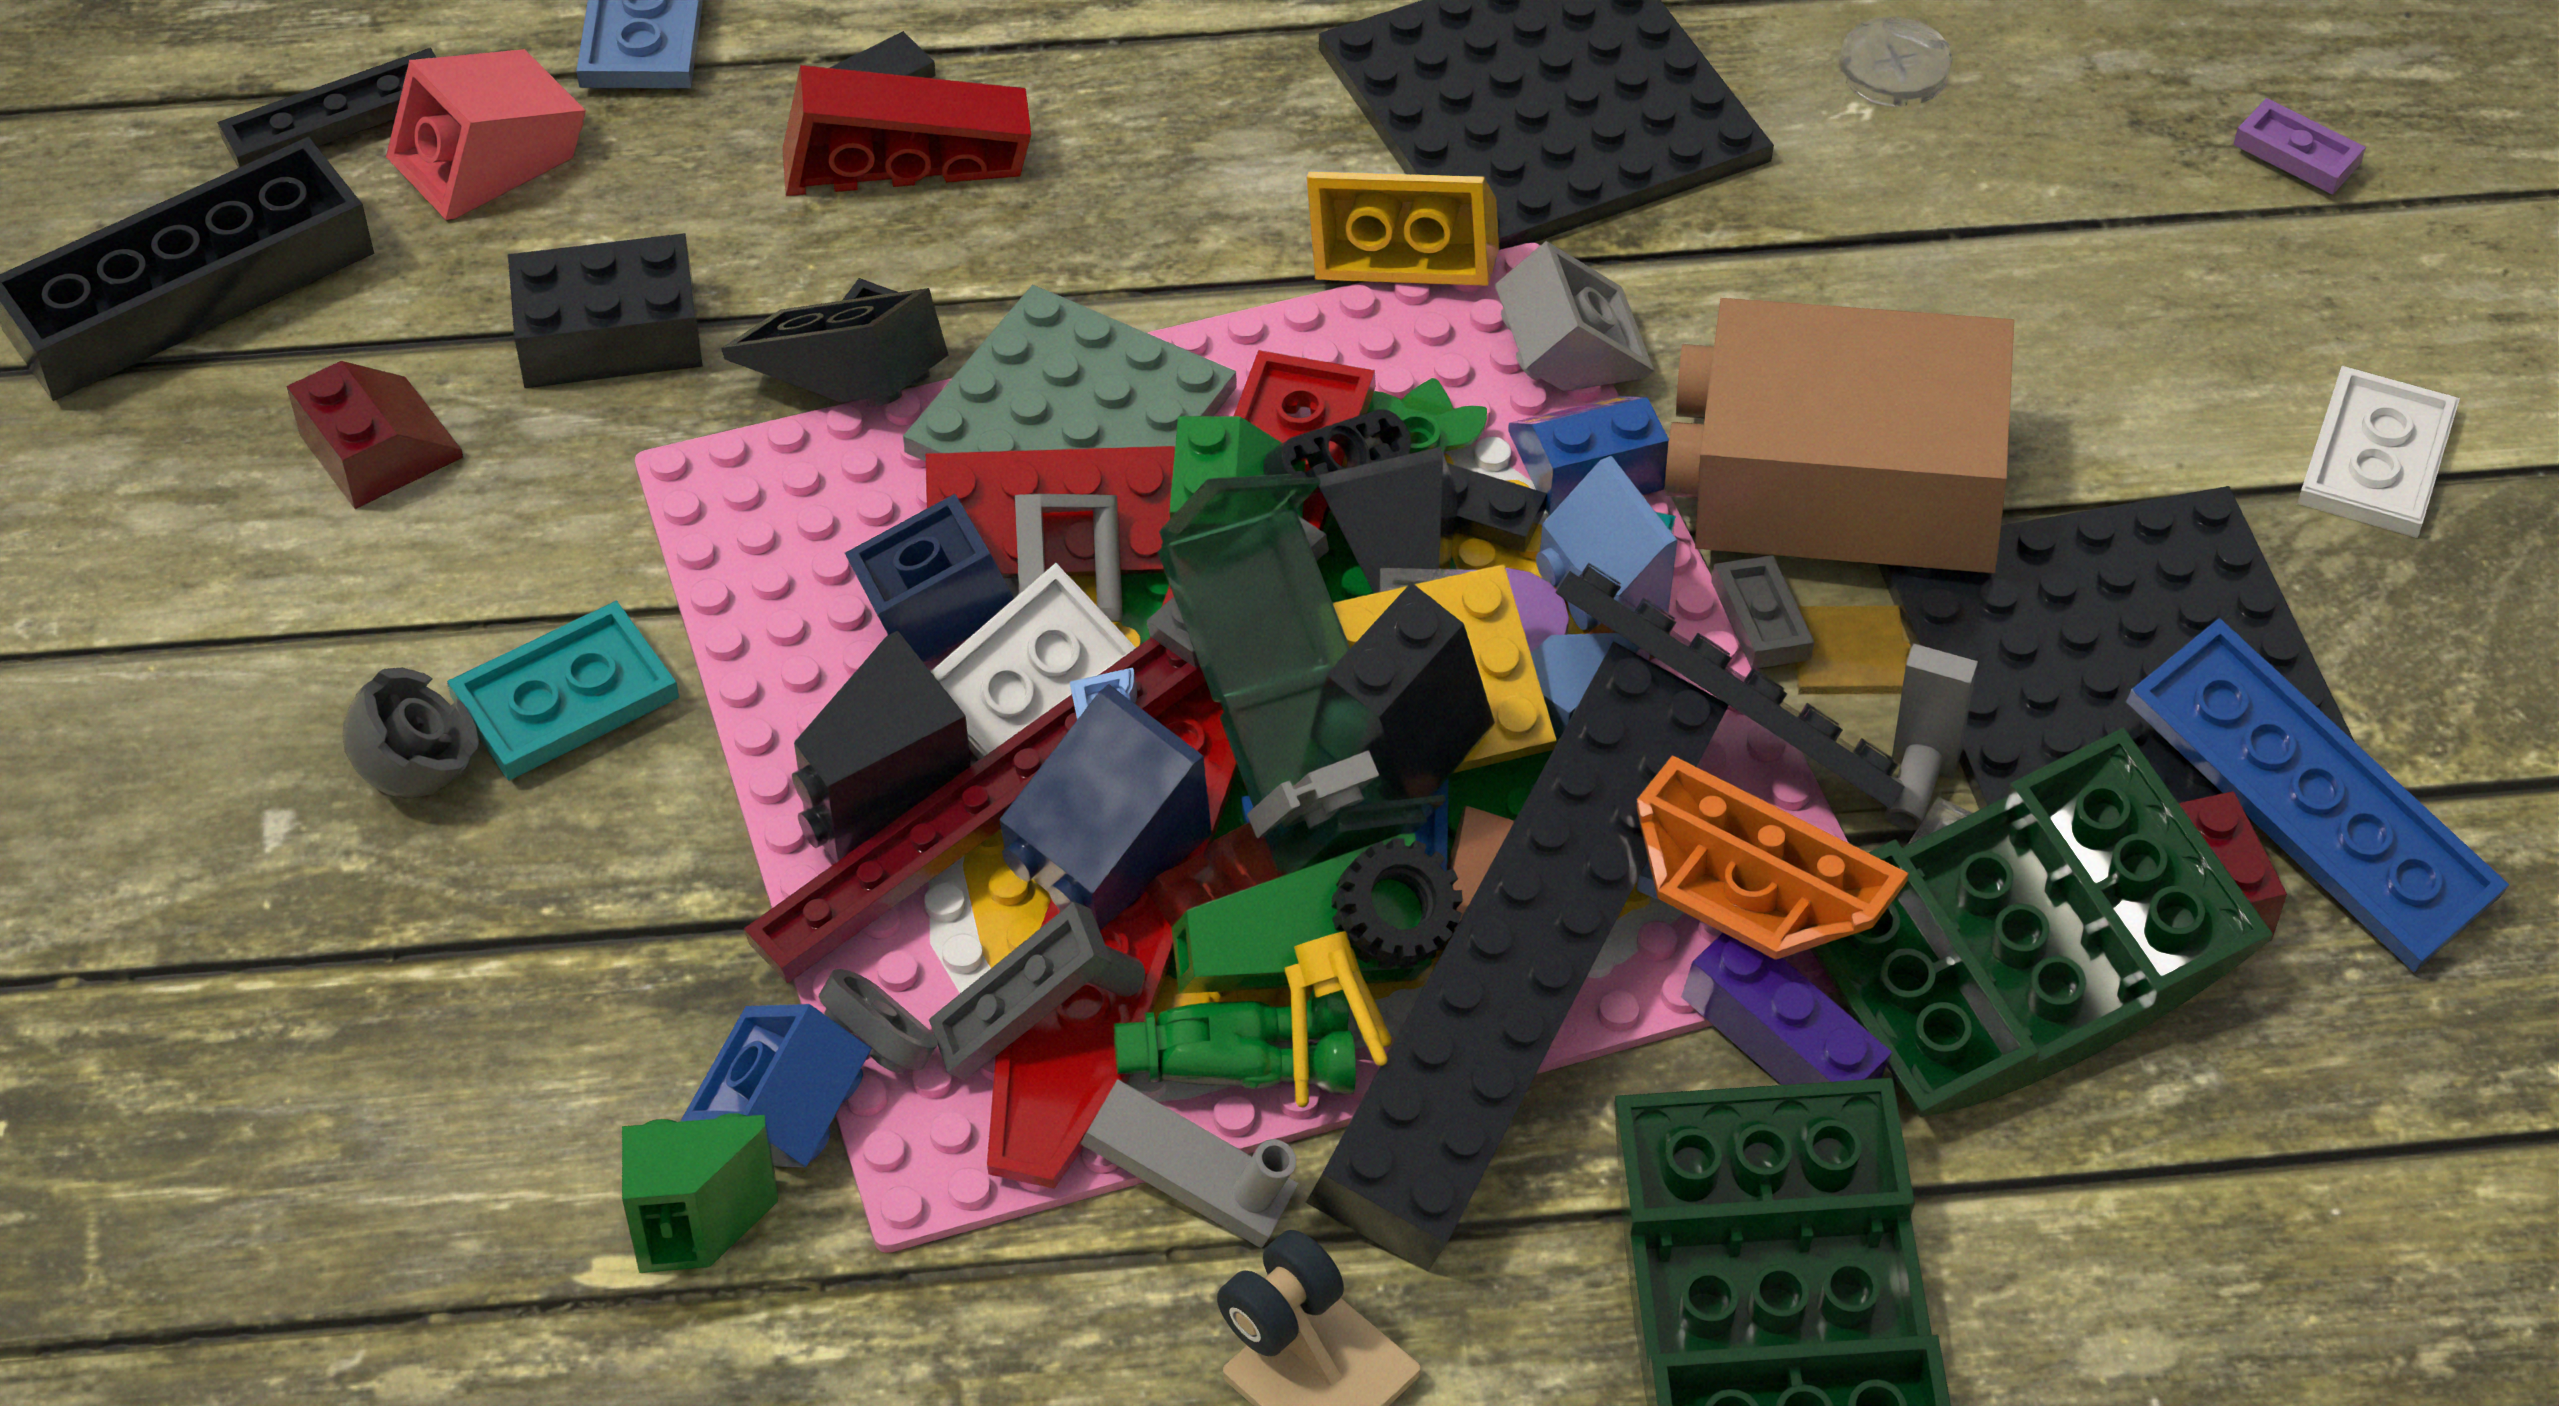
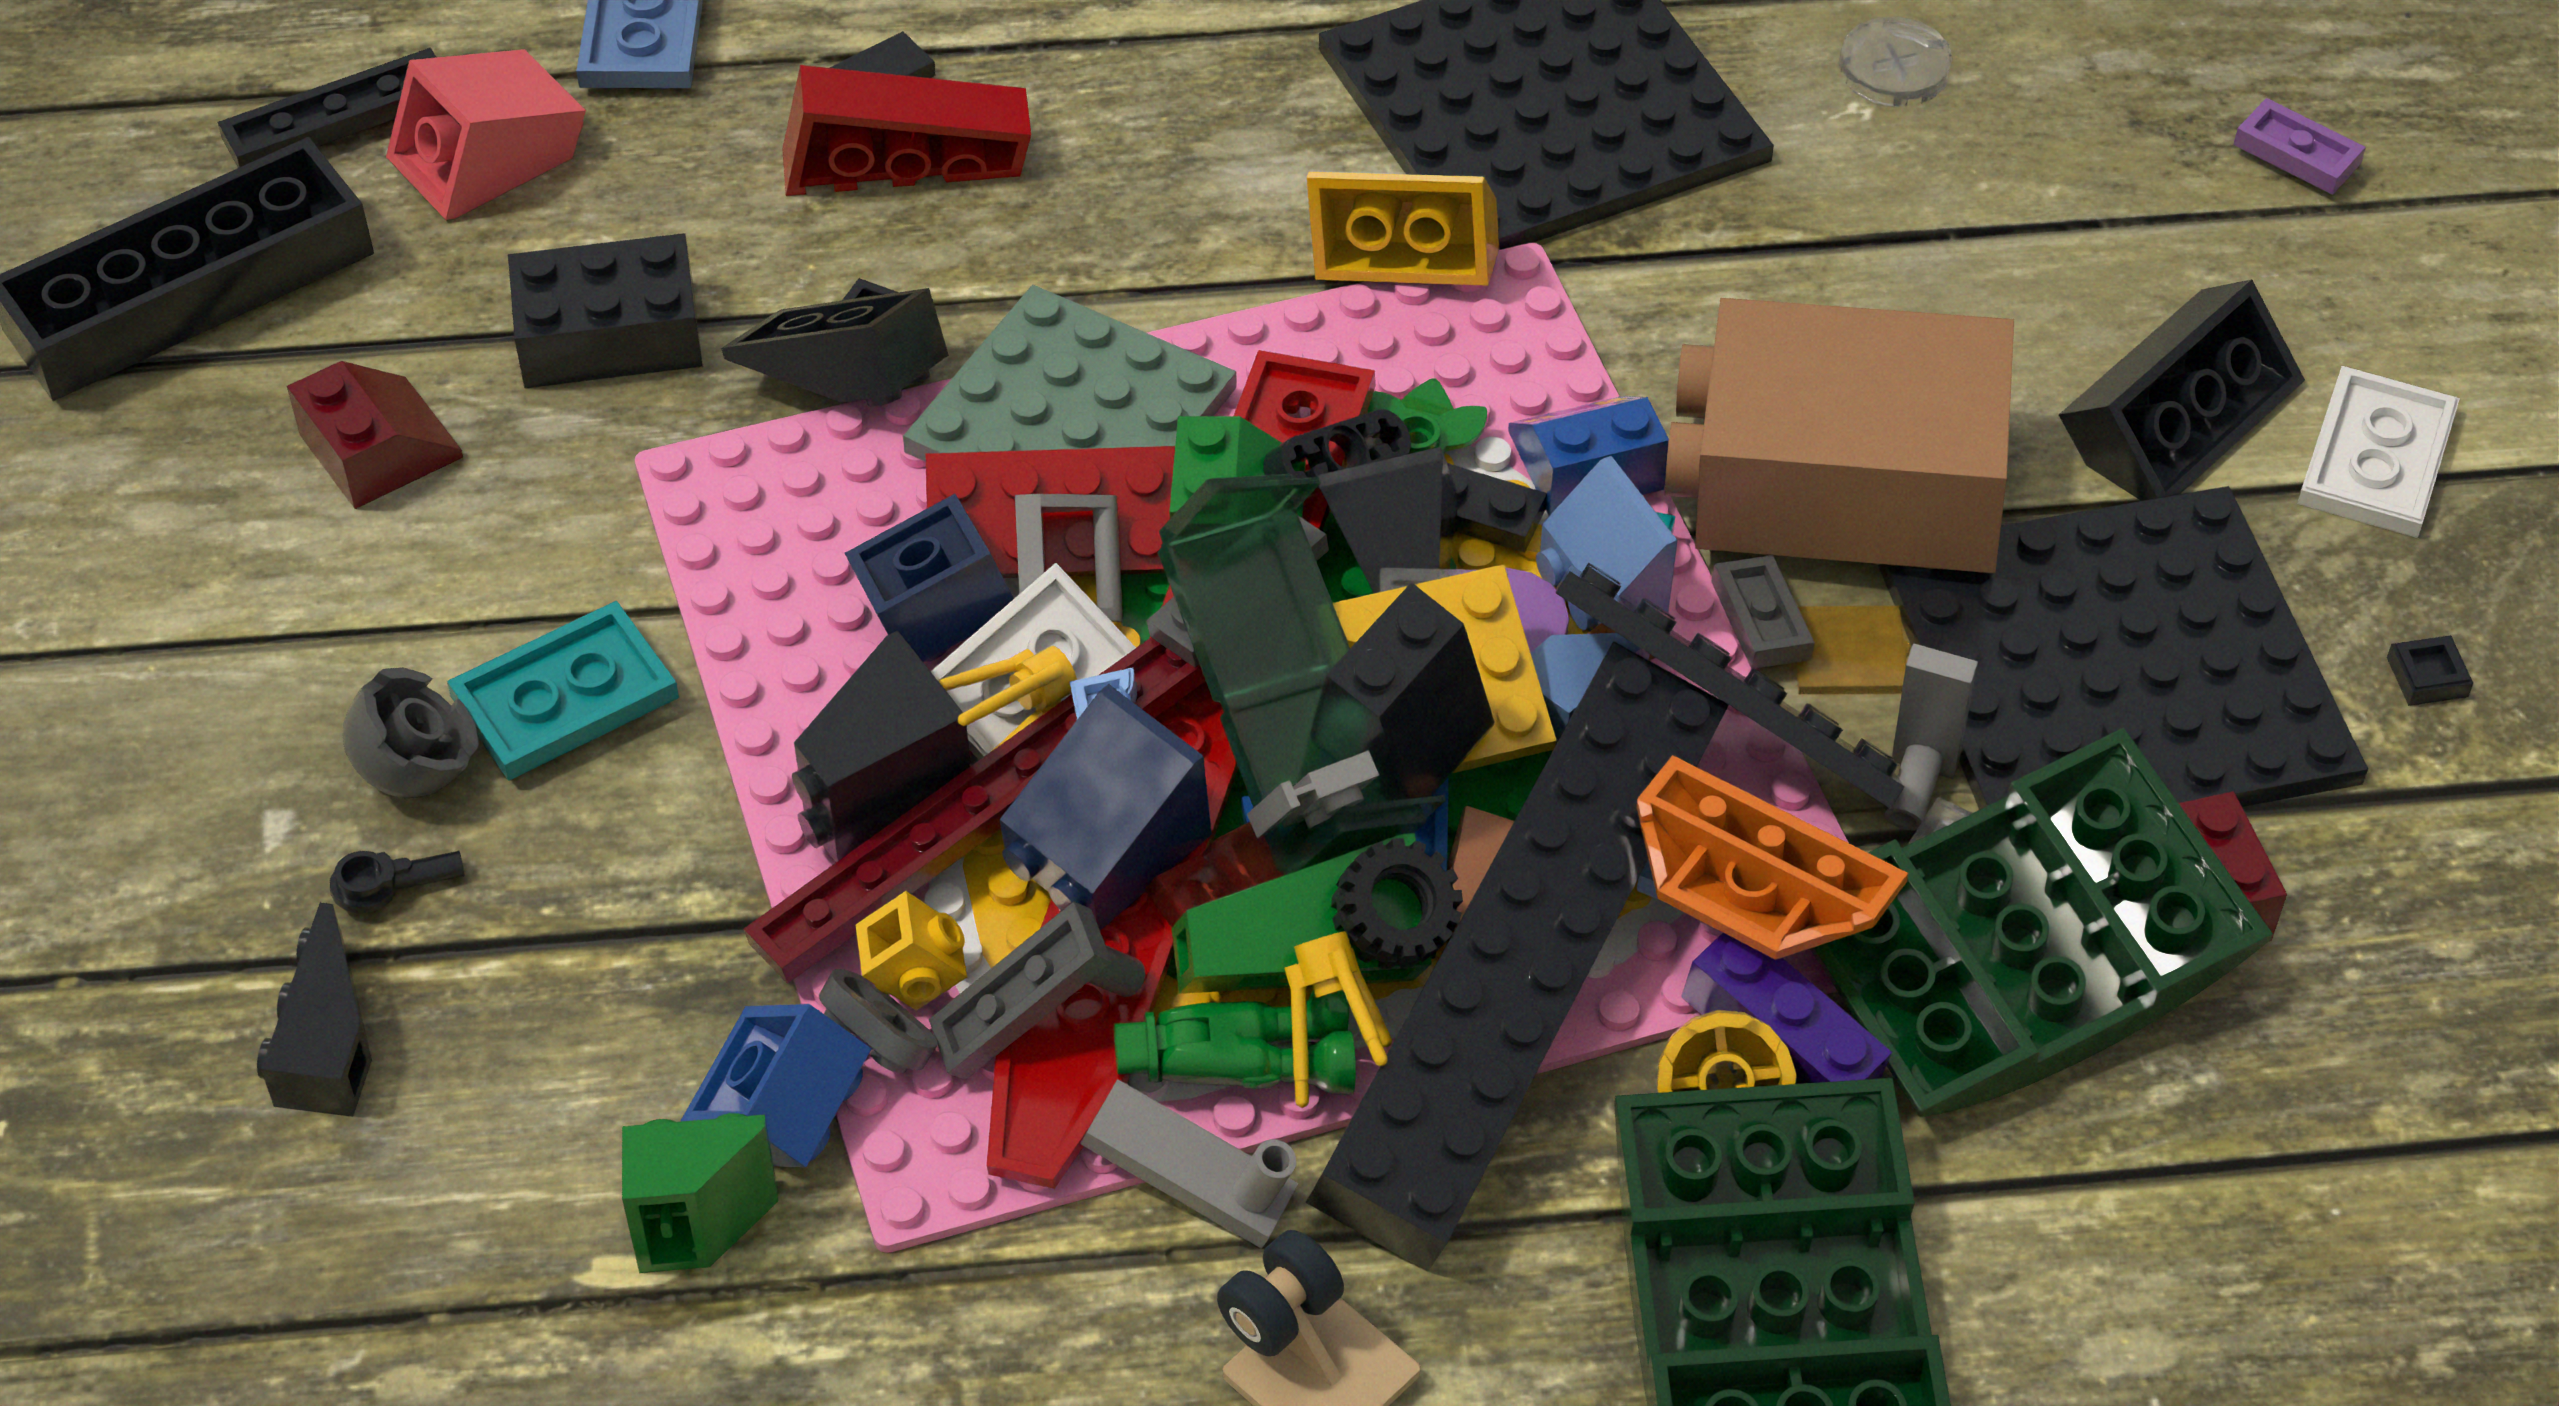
light grey slope [1495,241,1654,391] -> none
blue plate [2126,618,2509,973] -> none
none -> black slope [257,902,372,1117]
none -> black plate [330,851,465,913]
none -> yellow brick [855,891,967,1011]
none -> yellow plant [939,646,1077,751]
none -> yellow cylinder [1657,1010,1796,1093]
none -> black slope [2059,279,2305,501]
none -> black tile [2387,635,2474,706]

